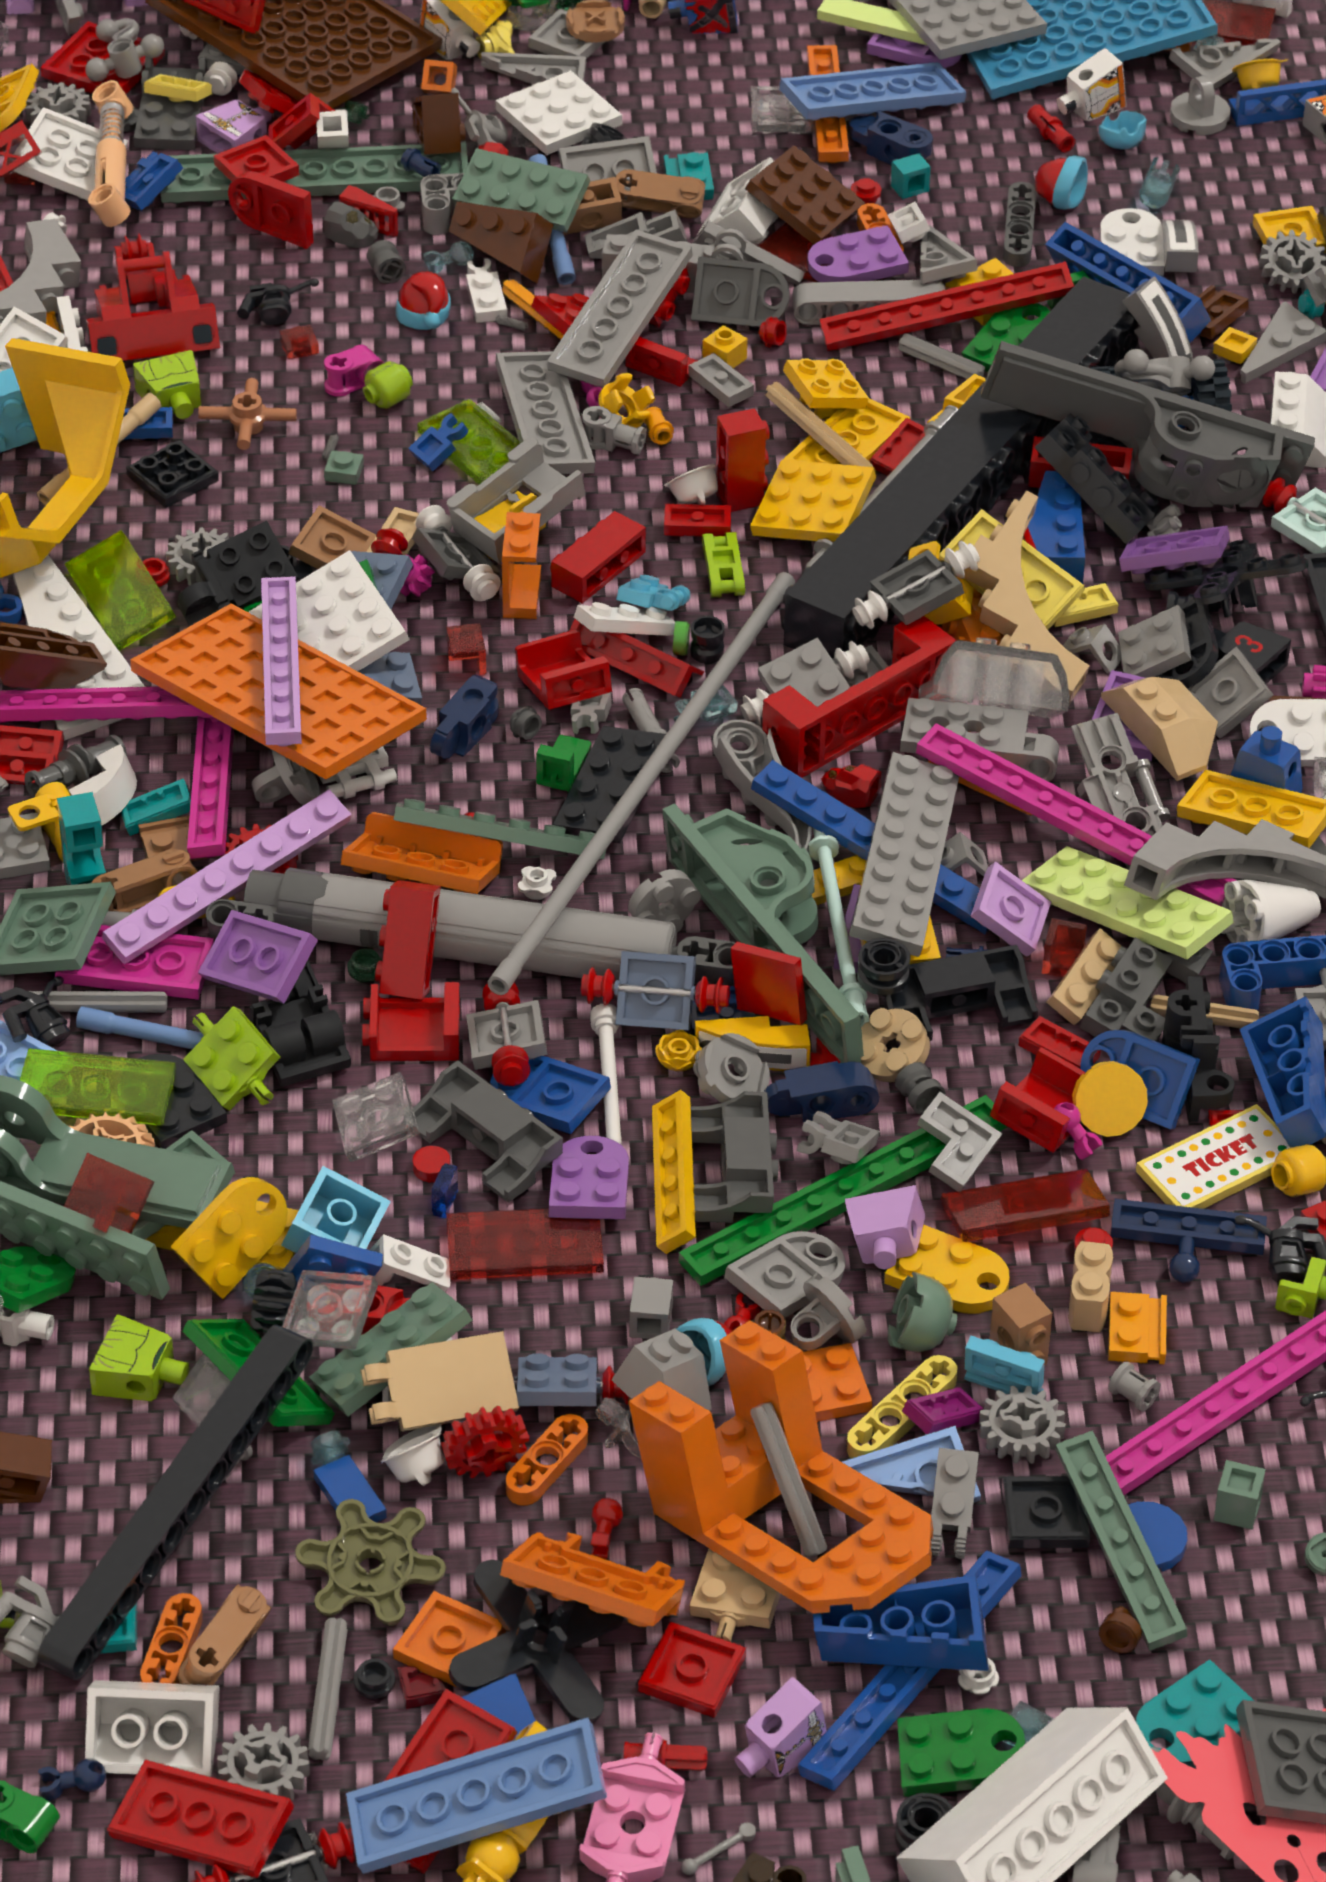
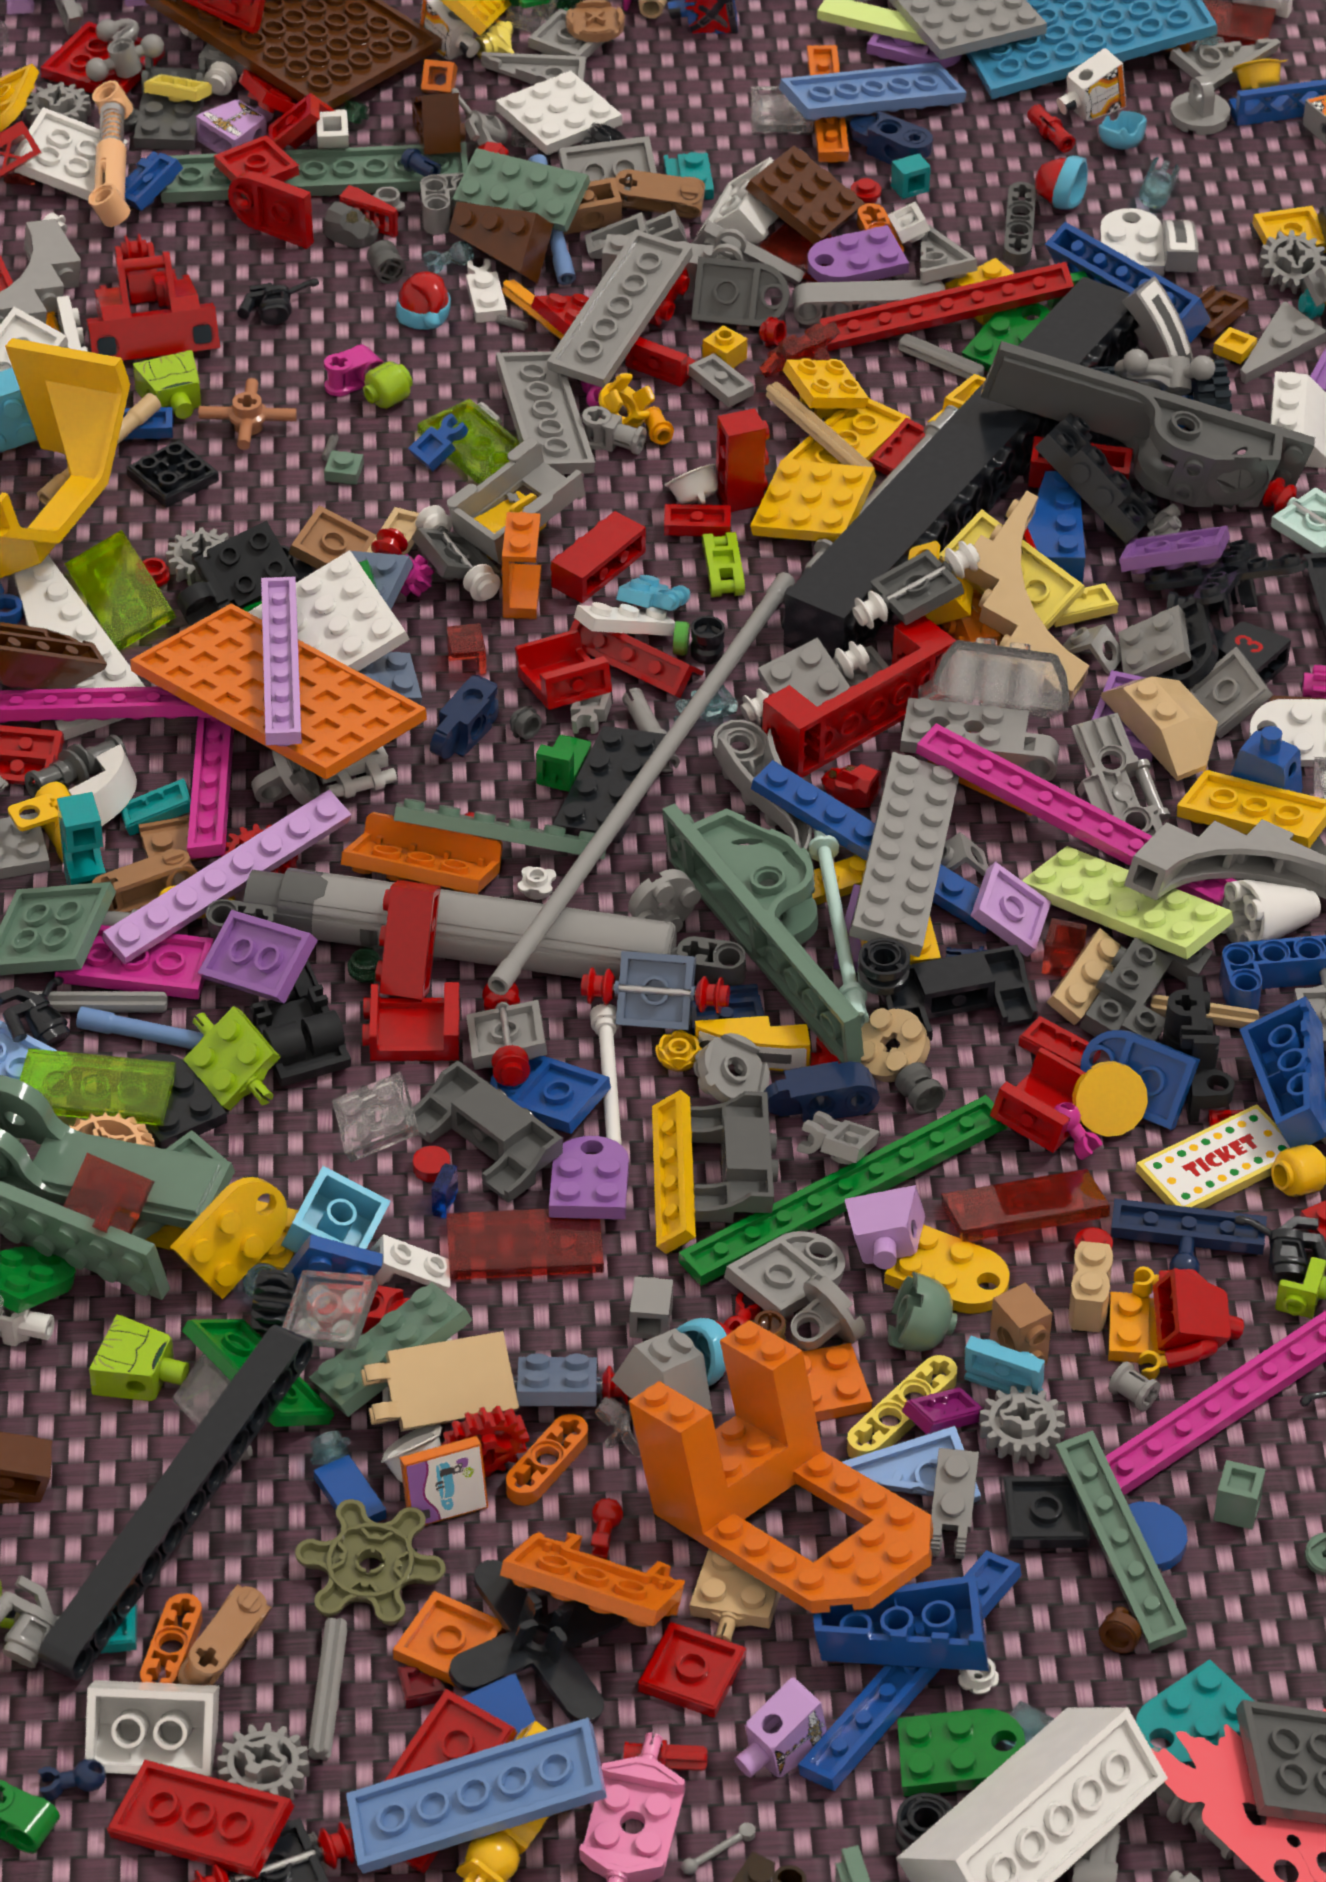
clear red plate [280,325,319,360] -> none
black plate [354,1658,395,1699] -> none
red tile [730,942,807,1026] -> none
light grey axle [751,1402,827,1557] -> none
light grey plate [917,1092,1002,1193] -> none
none -> tile [400,1436,488,1525]
none -> clear red plate [760,322,840,395]
none -> red torso [1132,1266,1244,1380]

